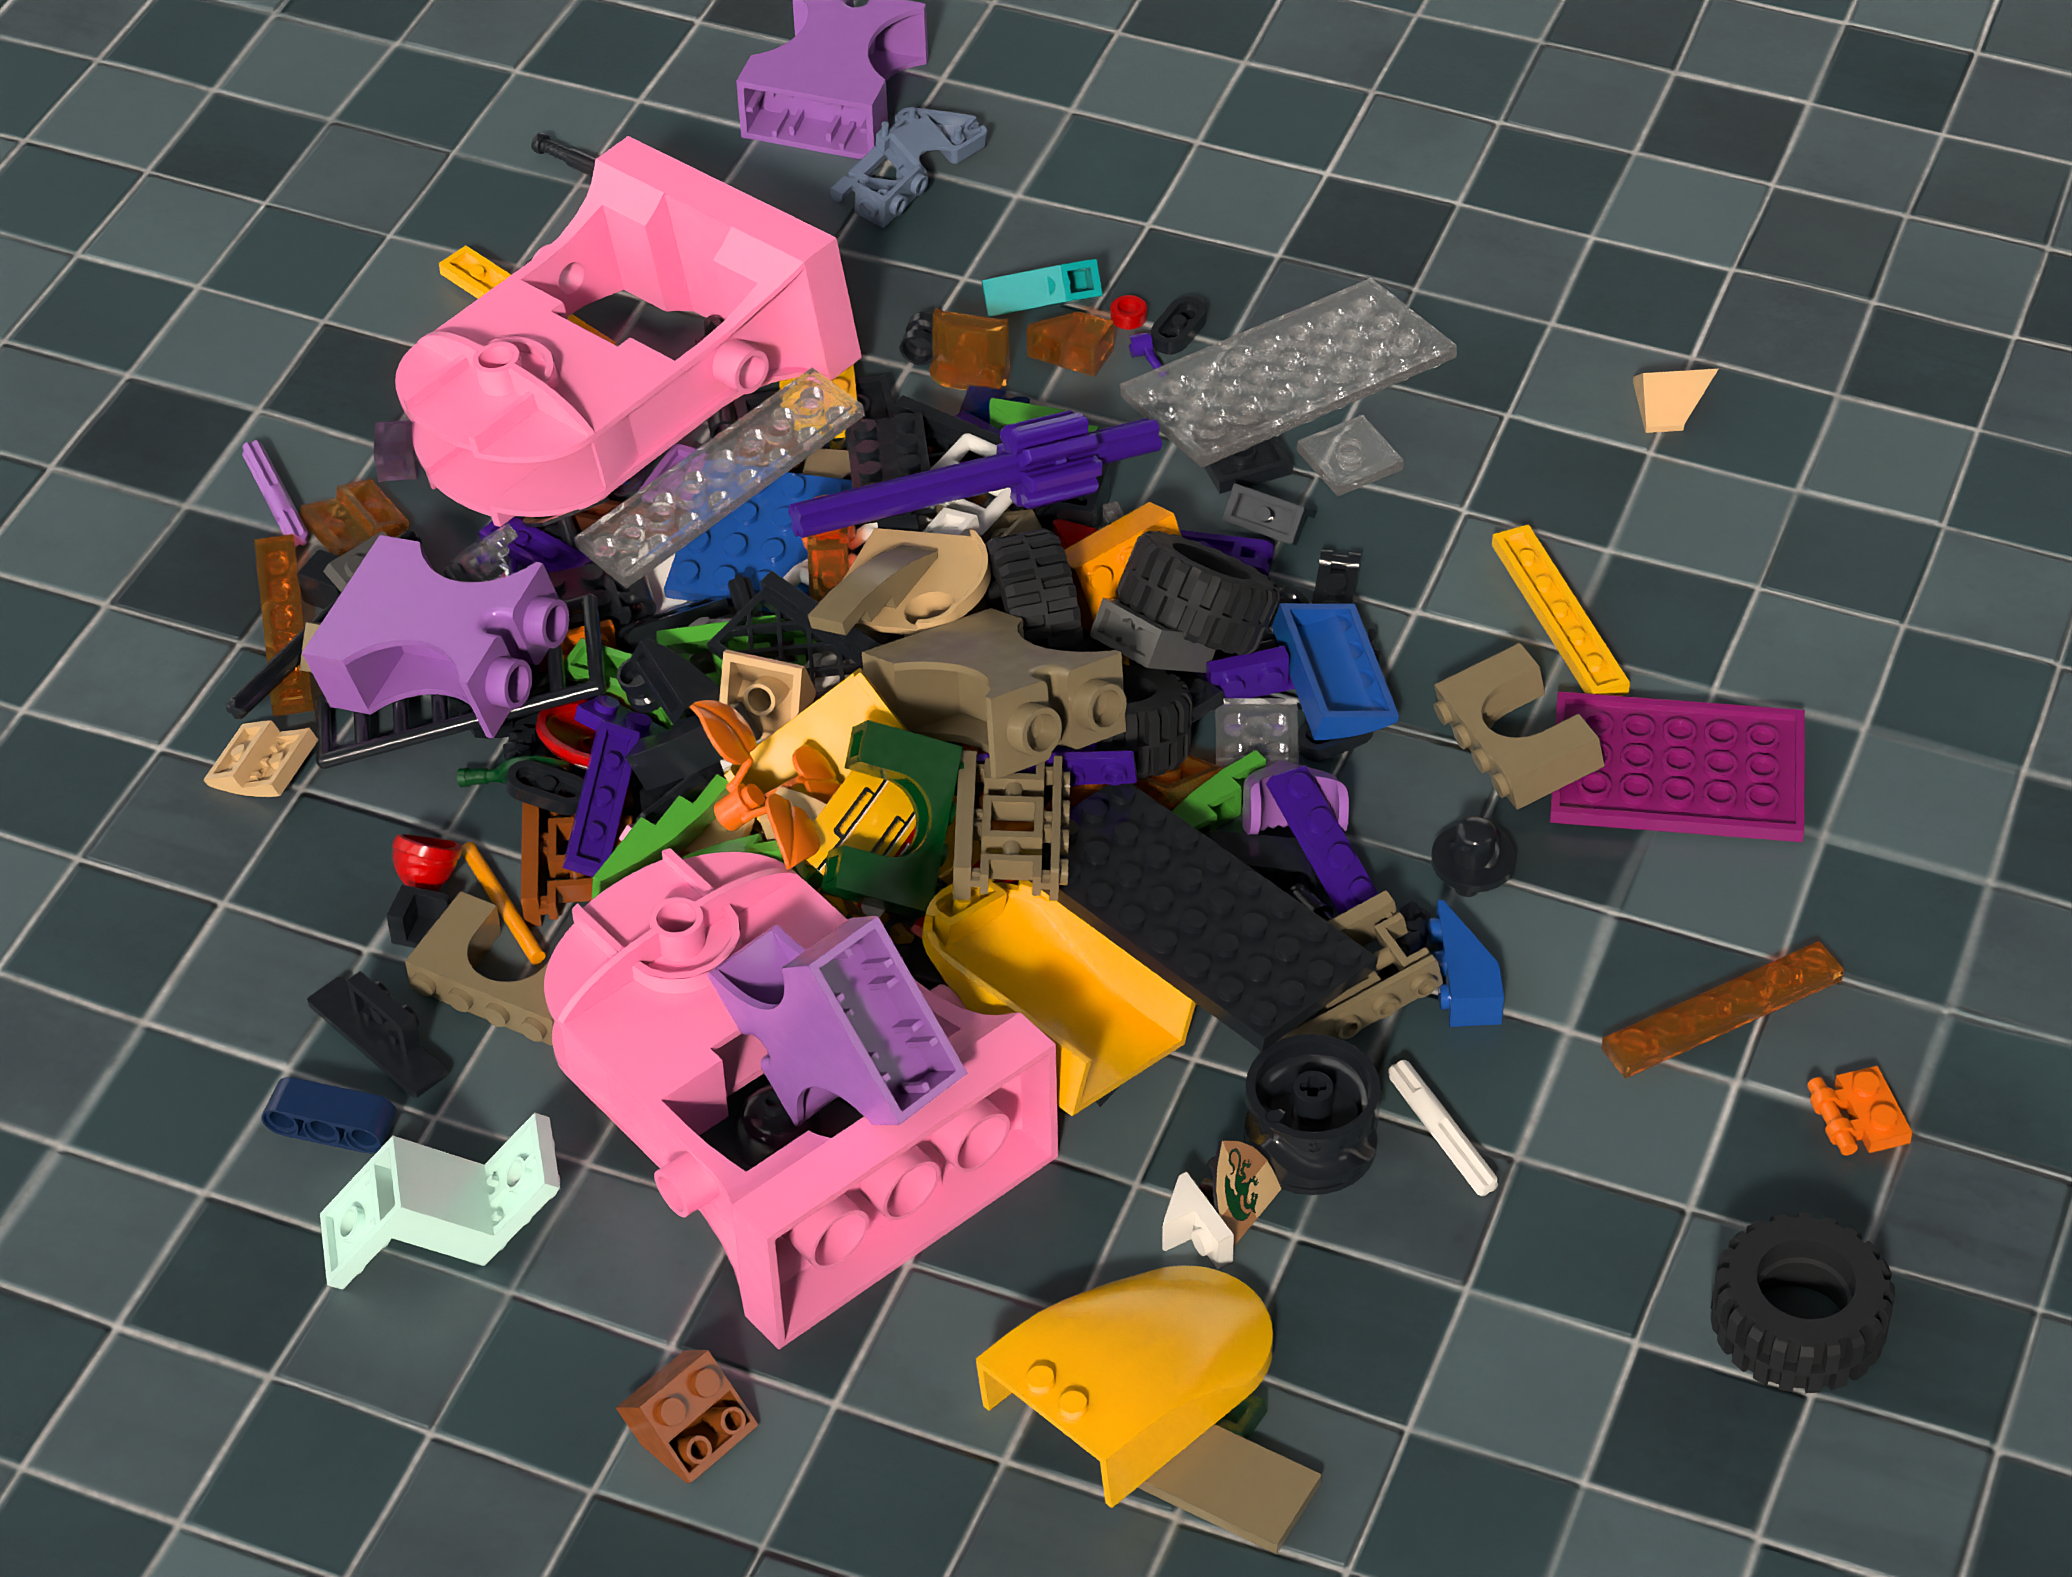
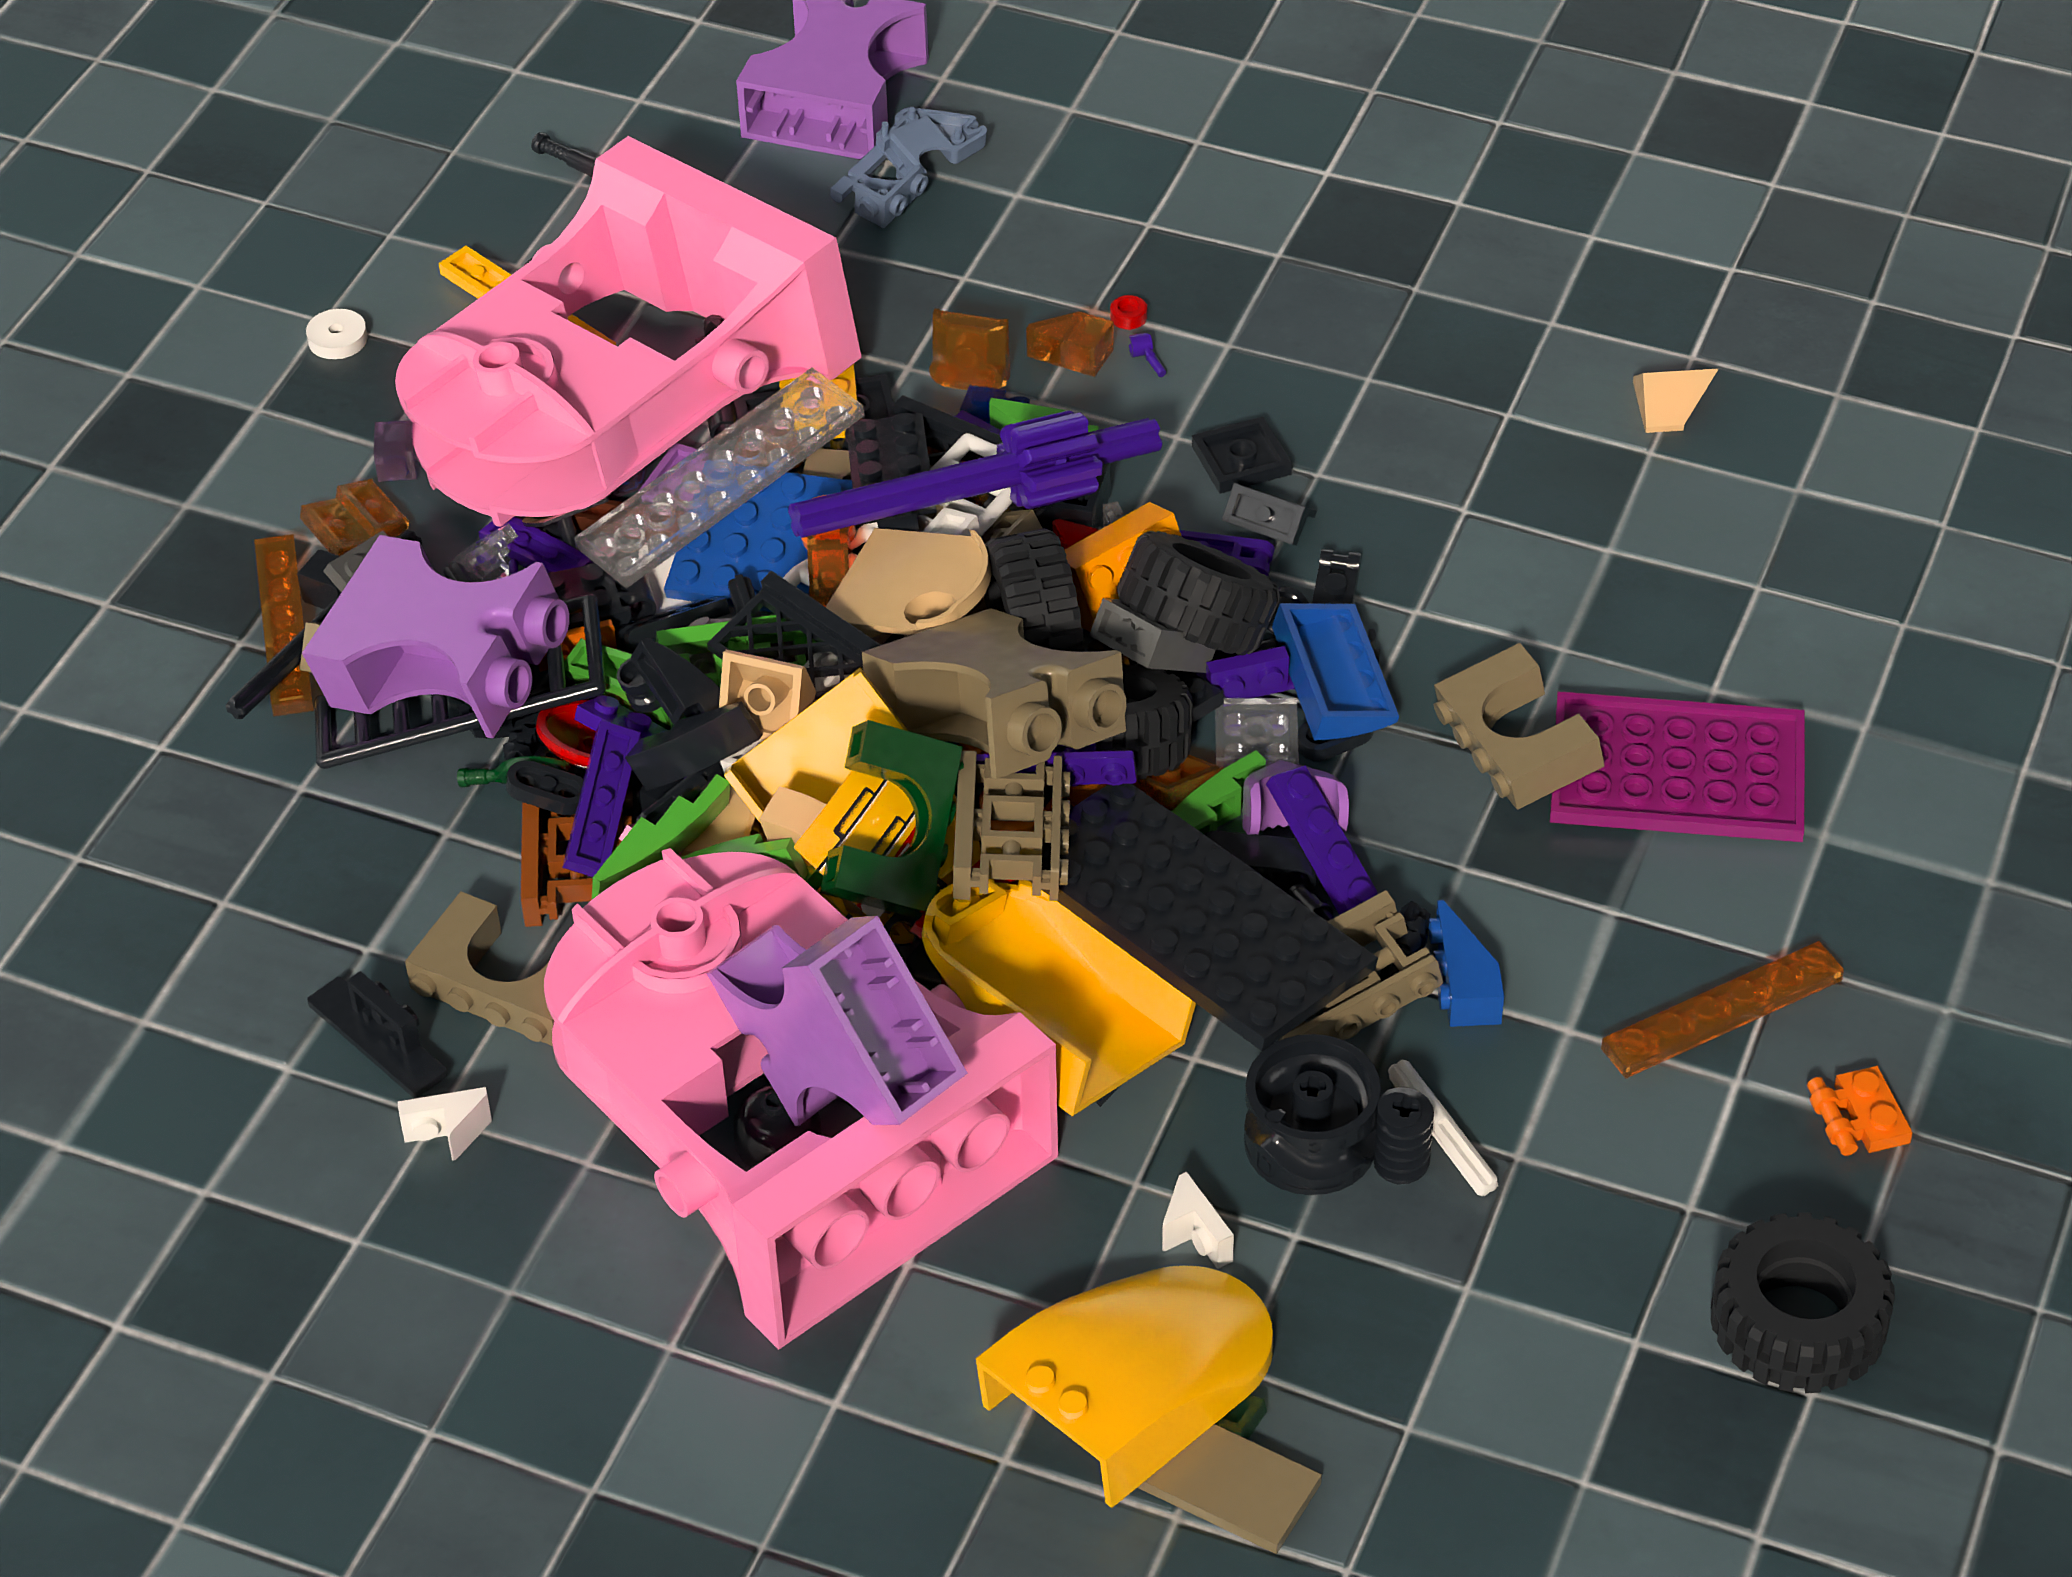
tan slope [204,720,318,797] -> none
medium lavender axle [242,440,308,548] -> none
dark blue beam [261,1077,397,1154] -> none
light aqua bracket [320,1112,560,1290] -> none
black panel [386,885,451,948] -> none
red hat [392,834,462,892] -> none
light orange bar [461,842,546,965] -> none
dark orange slope [616,1350,758,1483] -> none
orange plant [689,700,841,870] -> none
dark tan slope [808,545,937,635] -> none
black wheel [899,312,944,365] -> none
teal slope [981,259,1103,317] -> none
clear plate [1119,278,1457,468] -> none
black plate [1151,296,1207,355] -> none
shield [1199,1140,1281,1248] -> none
clear plate [1297,415,1404,496] -> none
black plate [1431,816,1516,897] -> none
yellow plate [1492,524,1630,696] -> none
none -> white piece [306,309,368,359]
none -> white slope [398,1087,492,1161]
none -> black piece [1374,1087,1434,1185]

